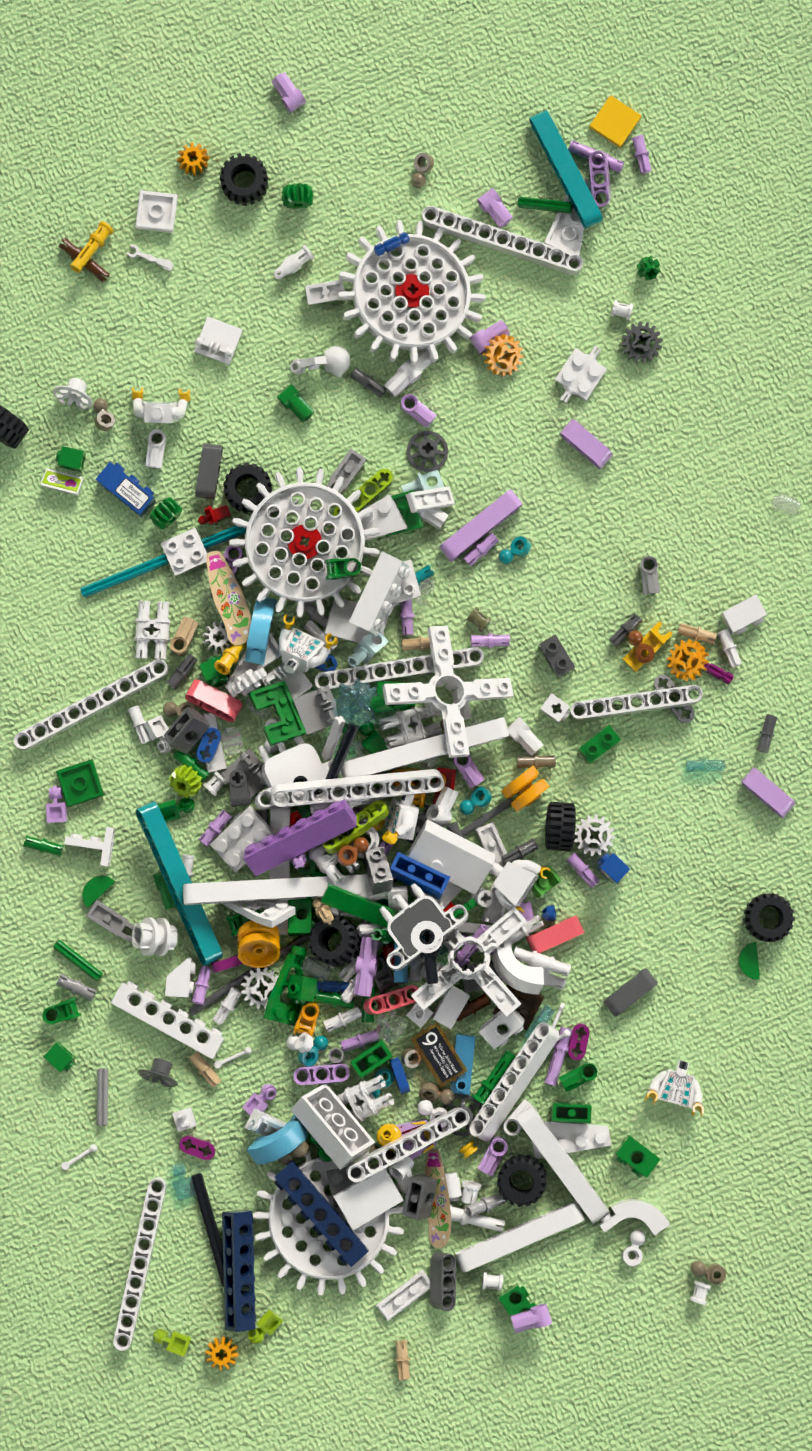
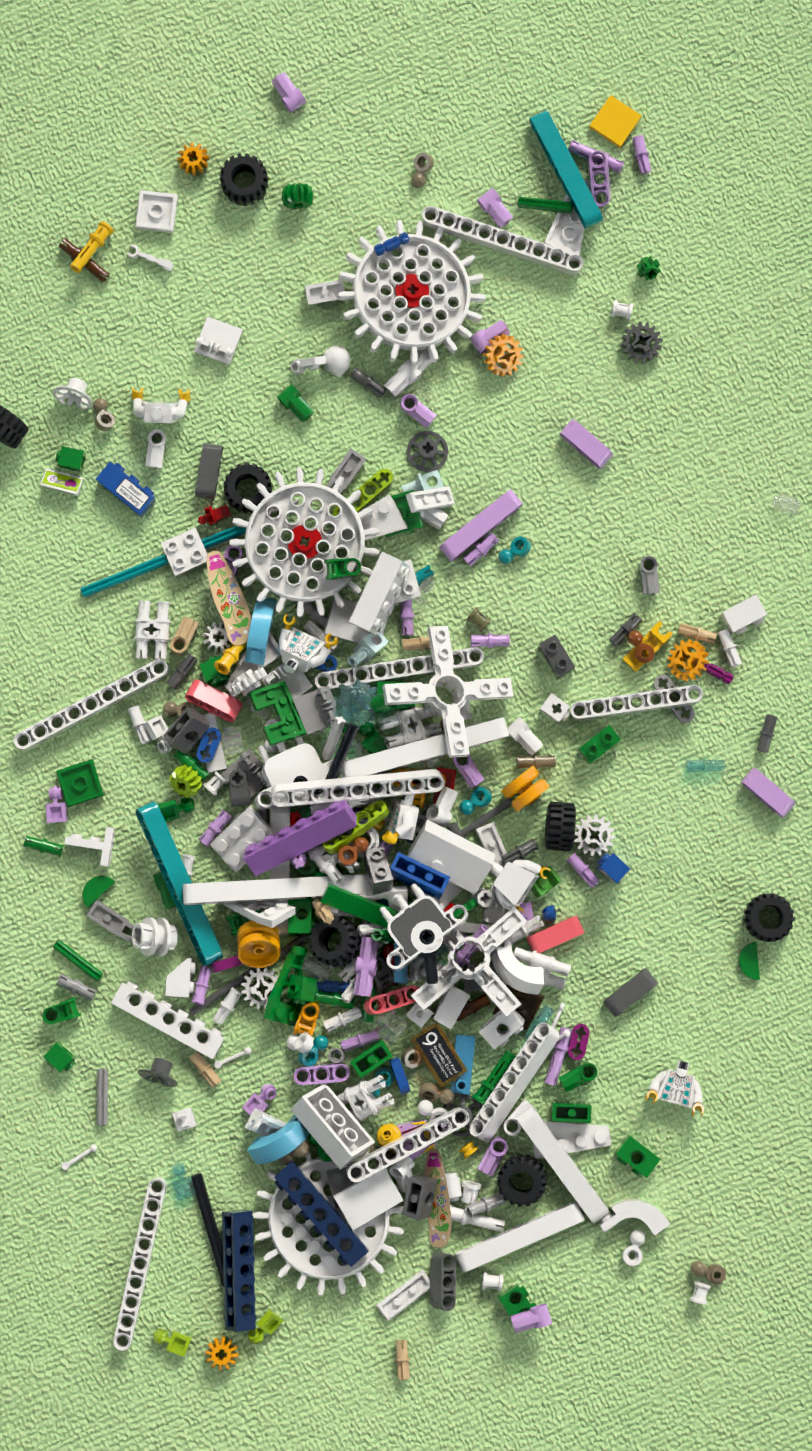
green gear [149,497,182,530] -> none
magenta beam [179,1135,216,1160] -> none
white piece [274,245,314,279] -> none
white plate [554,346,607,404] -> none

